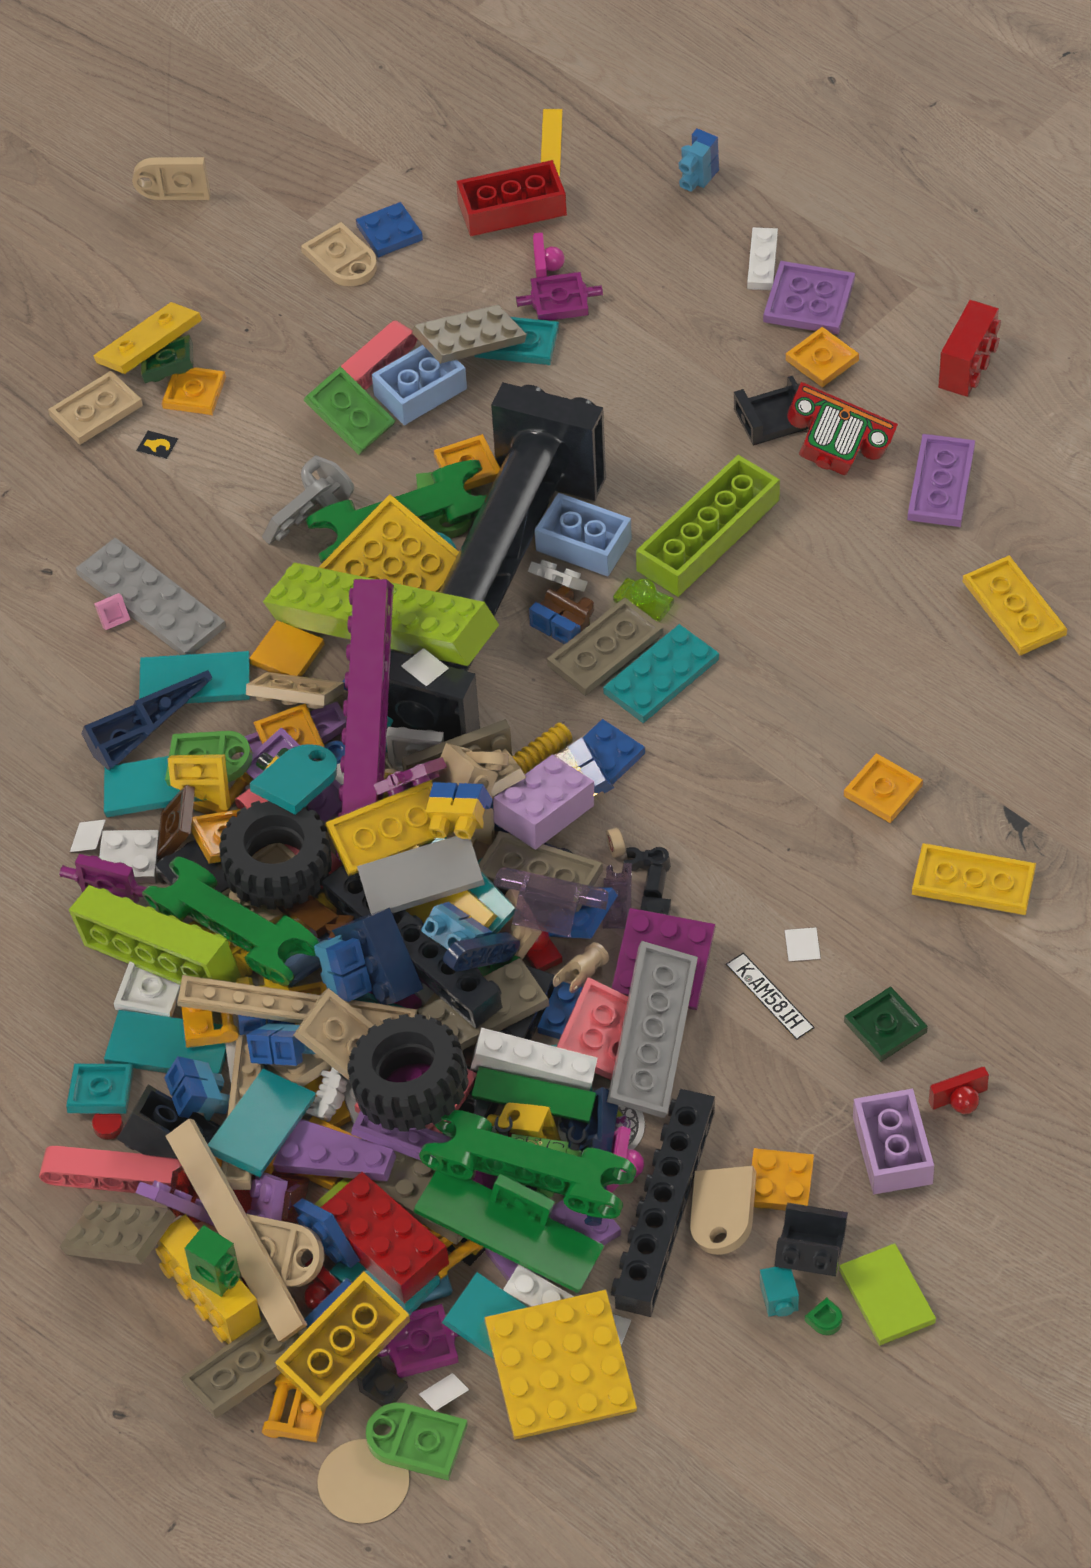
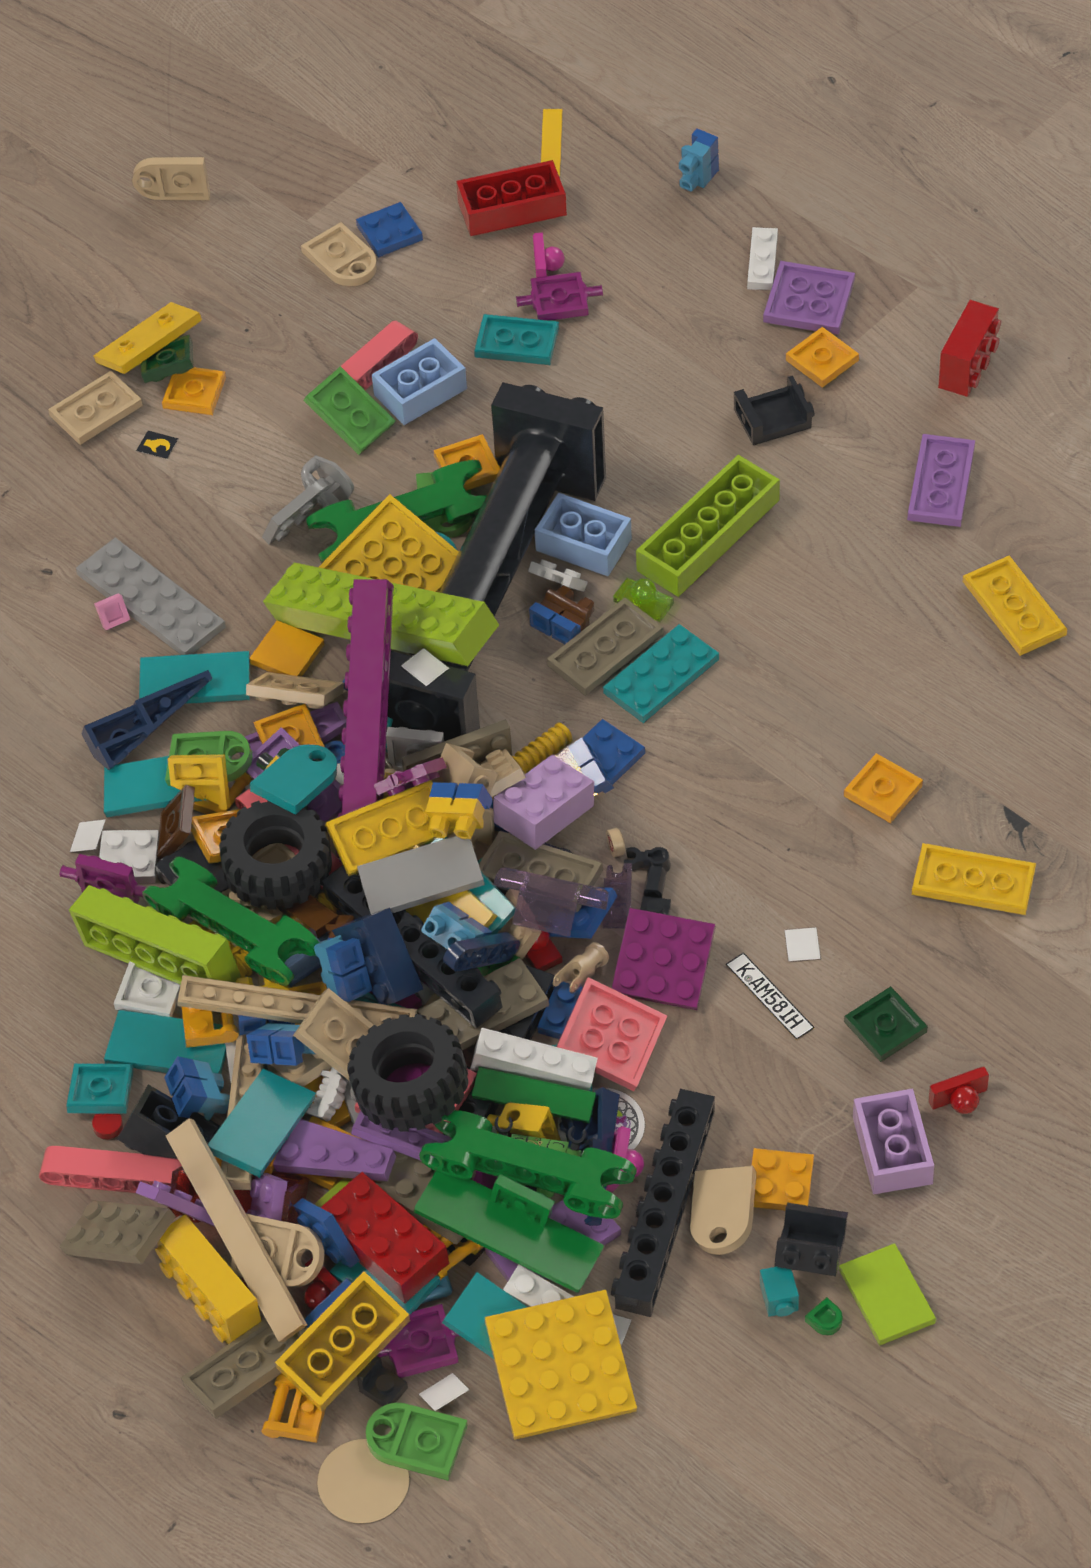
green brick [184,1225,240,1297] -> none
dark tan plate [412,305,527,364] -> none
tan plate [465,752,509,771] -> none
light grey plate [607,941,698,1118] -> none
brick [787,382,898,475] -> none

